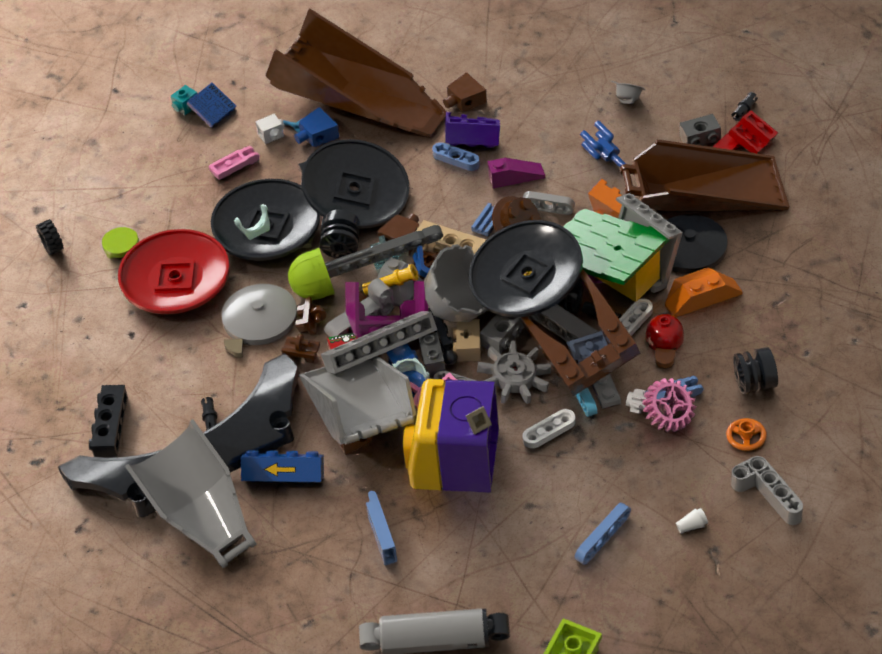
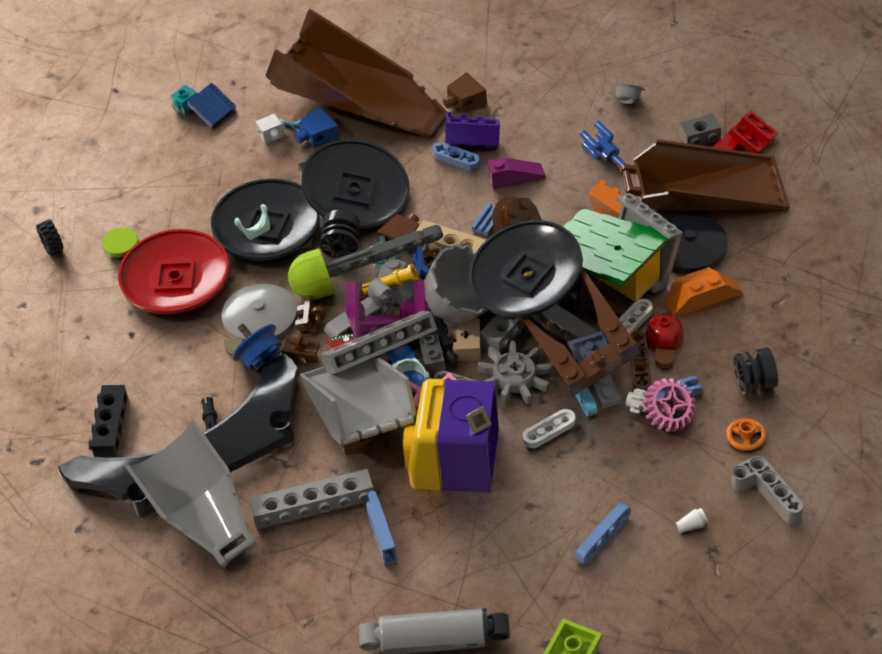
bright pink hinge [209,146,260,180] -> none
blue brick [241,450,324,482] -> none
light grey beam [523,191,575,215] -> none
black pin [731,92,758,121] -> none
none -> blue piece [232,323,282,371]
none -> light grey brick [249,469,374,529]
none -> reddish brown beam [630,331,651,393]

